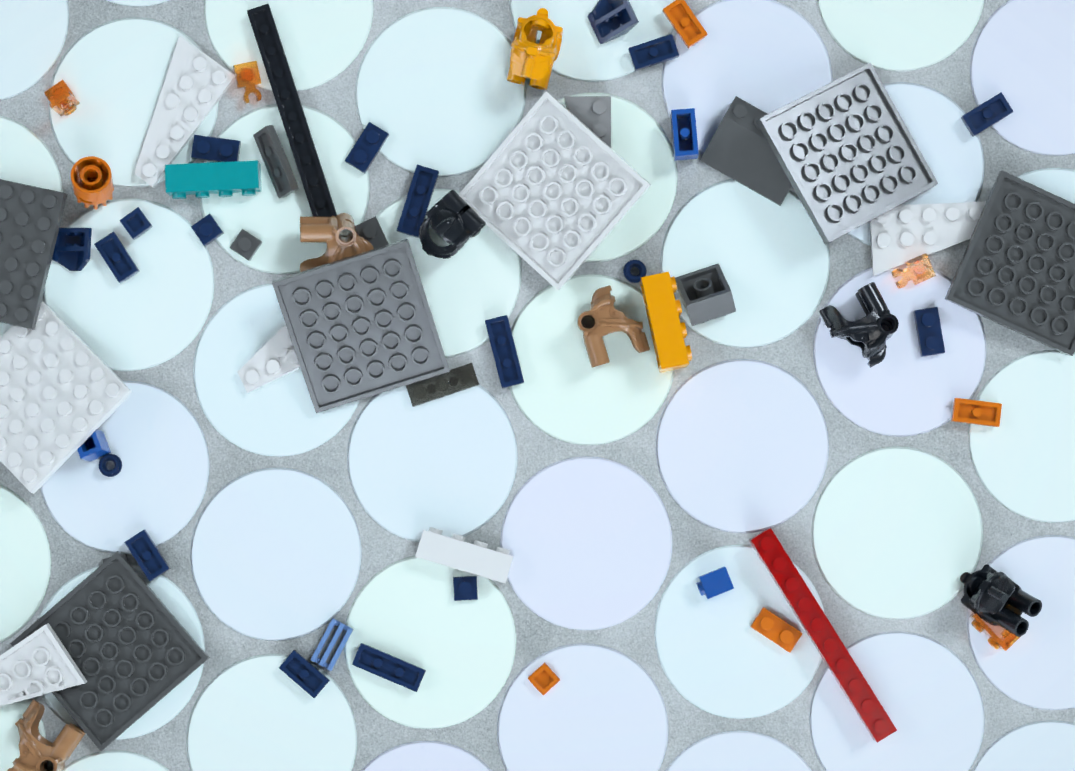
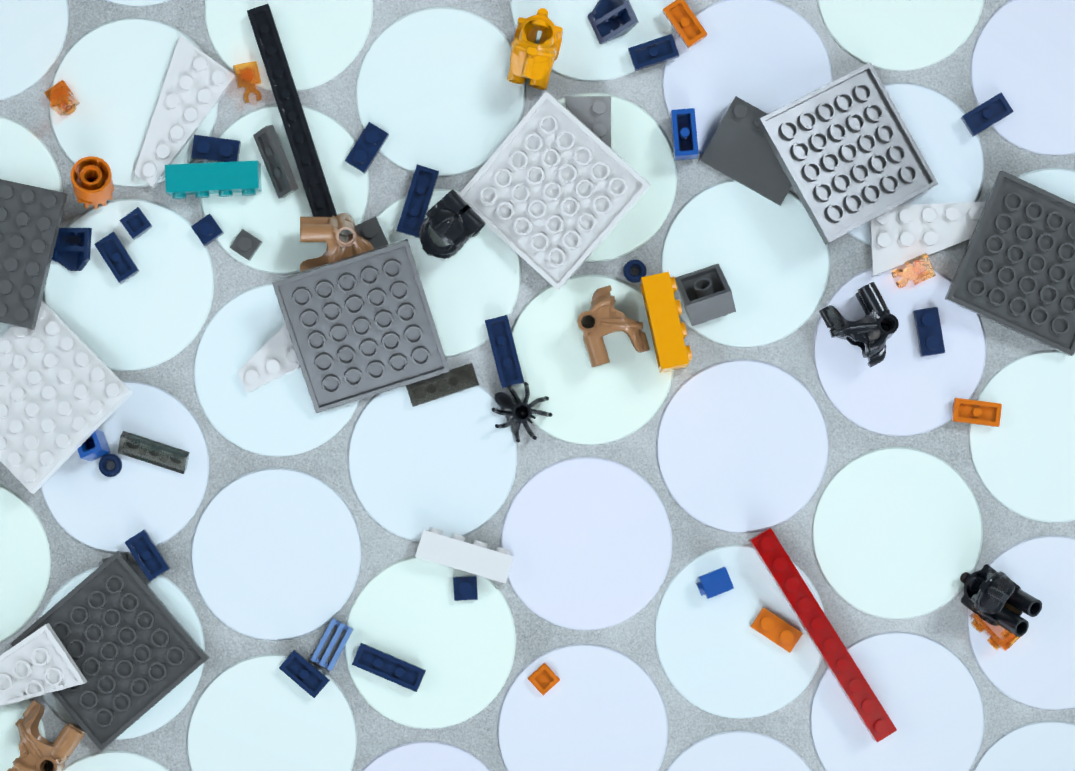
none -> clear smoke plate [118,431,190,474]
none -> black animal [491,382,553,443]

